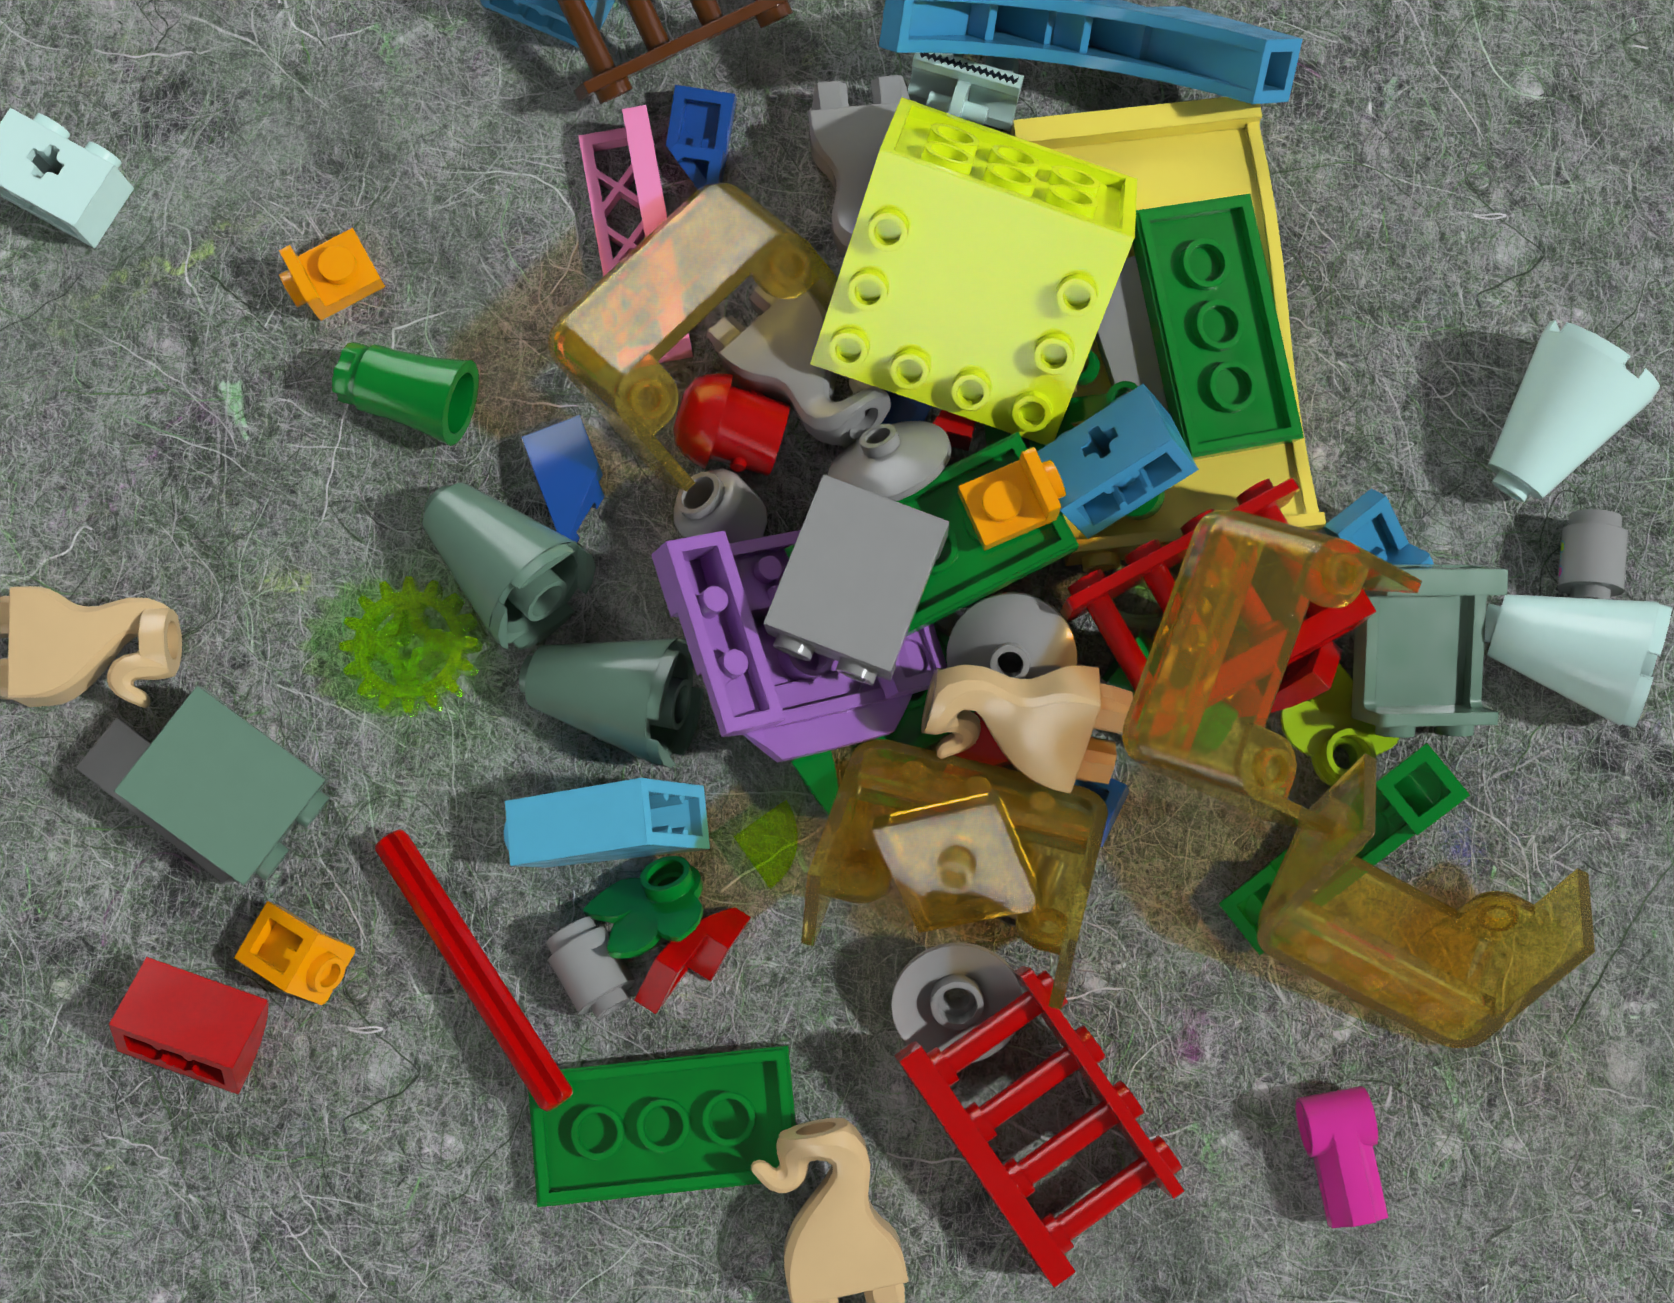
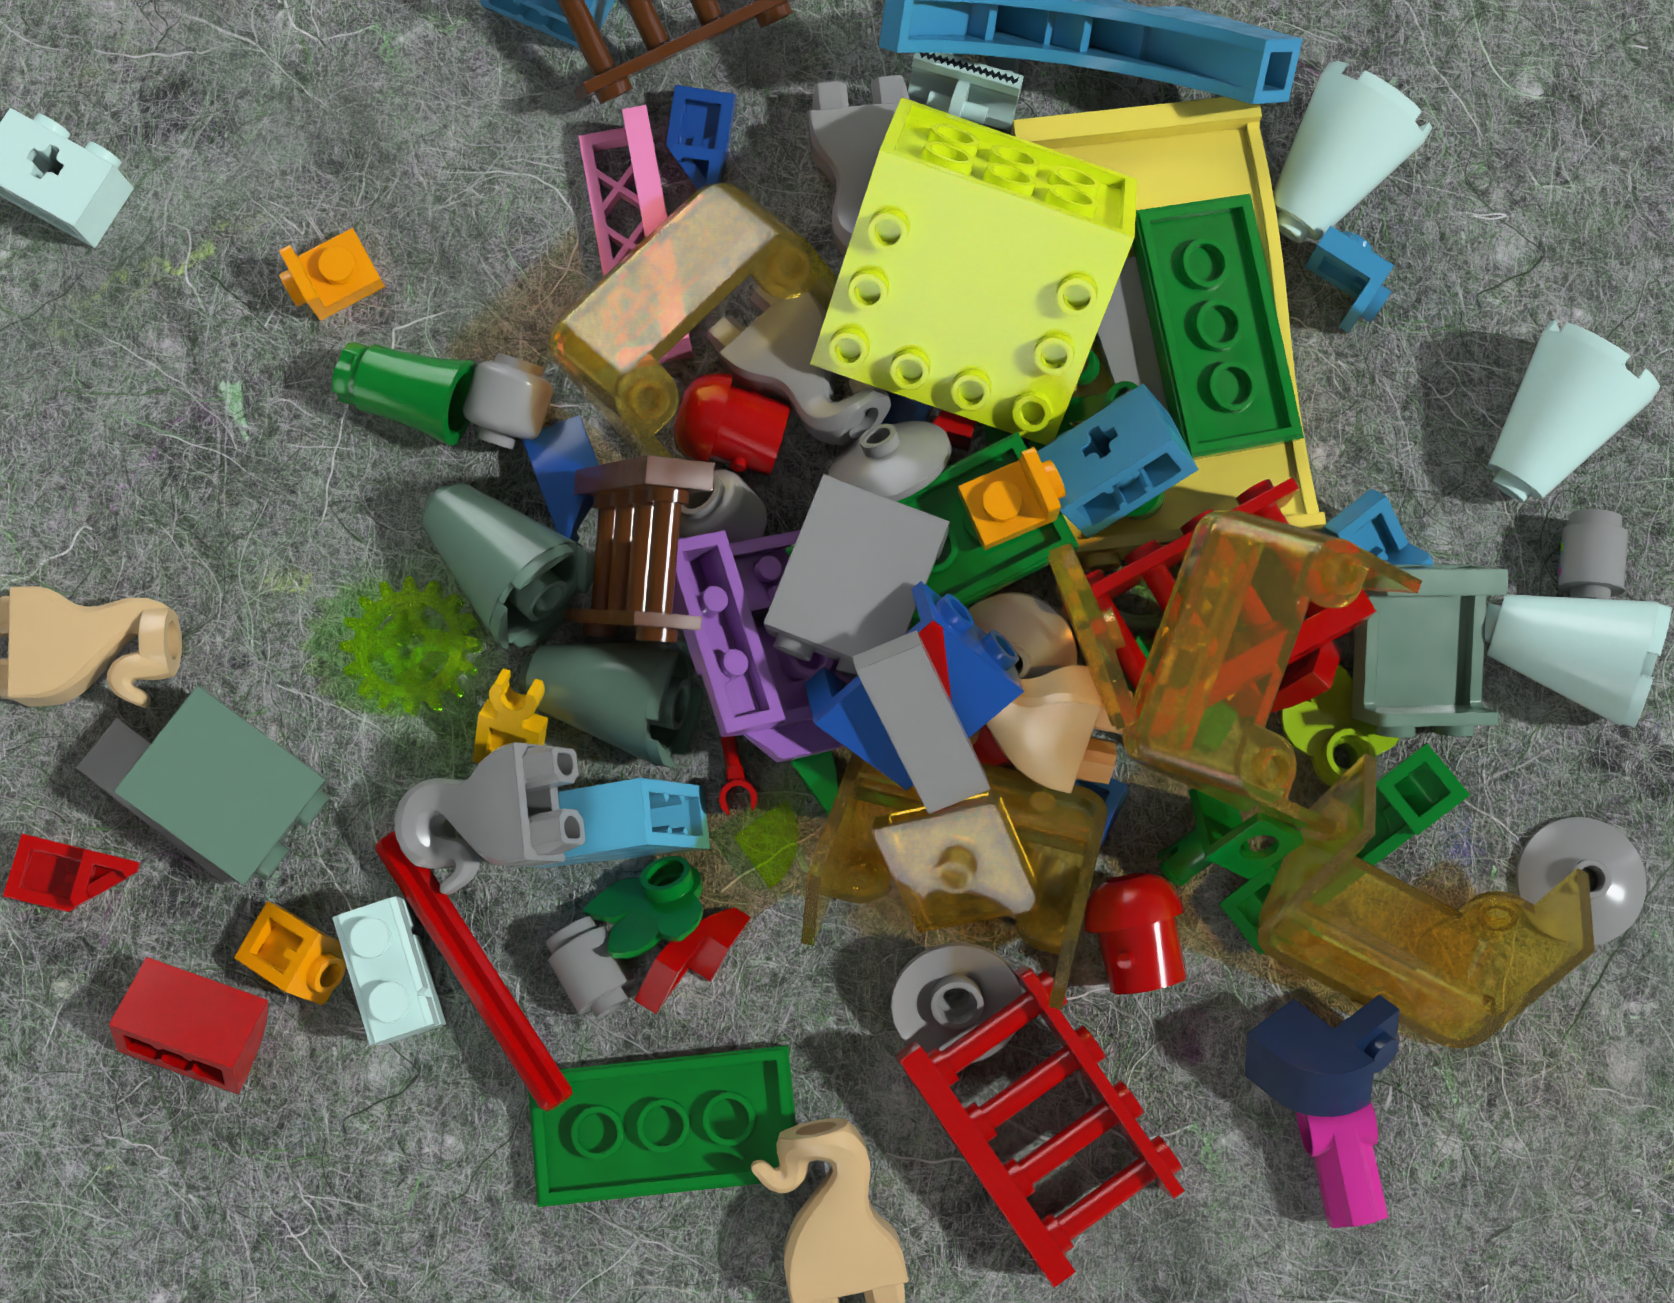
none -> red slope [3,833,141,912]
none -> light aqua brick [332,896,446,1045]
none -> light grey hips [394,742,586,895]
none -> light grey head [463,352,554,450]
none -> yellow plate [472,668,548,763]
none -> reddish brown fence [563,455,715,643]
none -> red hand [719,731,758,816]
none -> blue panel [805,581,1024,791]
none -> light grey tile [852,630,990,814]
none -> clear yellow plate [1047,543,1140,730]
none -> red piece [1084,873,1187,995]
none -> green bracket [1157,785,1304,886]
none -> dark blue brick [1245,994,1400,1117]
none -> light aqua cone [1273,61,1432,243]
none -> dark azure bracket [1304,225,1394,333]
none -> light grey dish [1515,817,1646,946]

